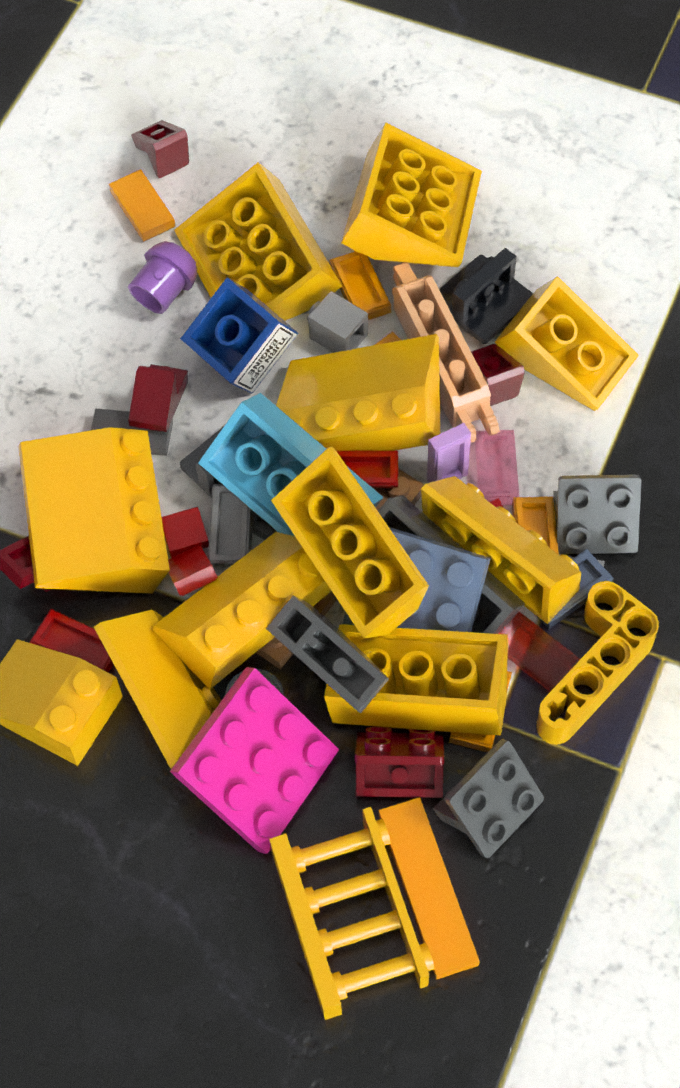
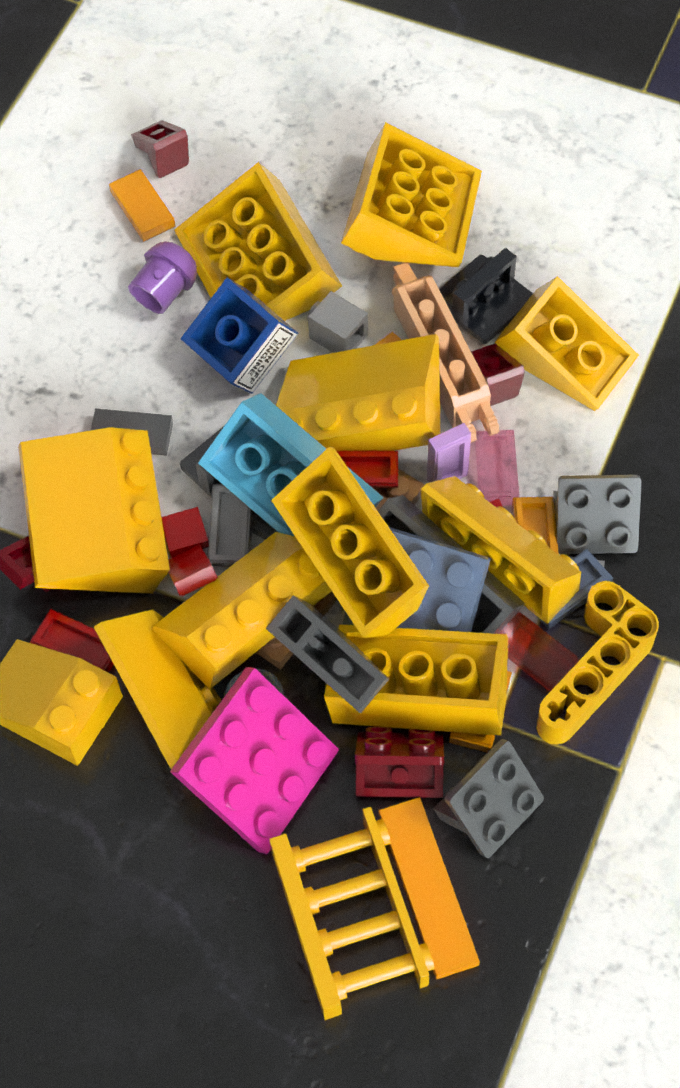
dark red slope [128,364,188,432] -> none
light orange tile [329,251,391,320] -> none

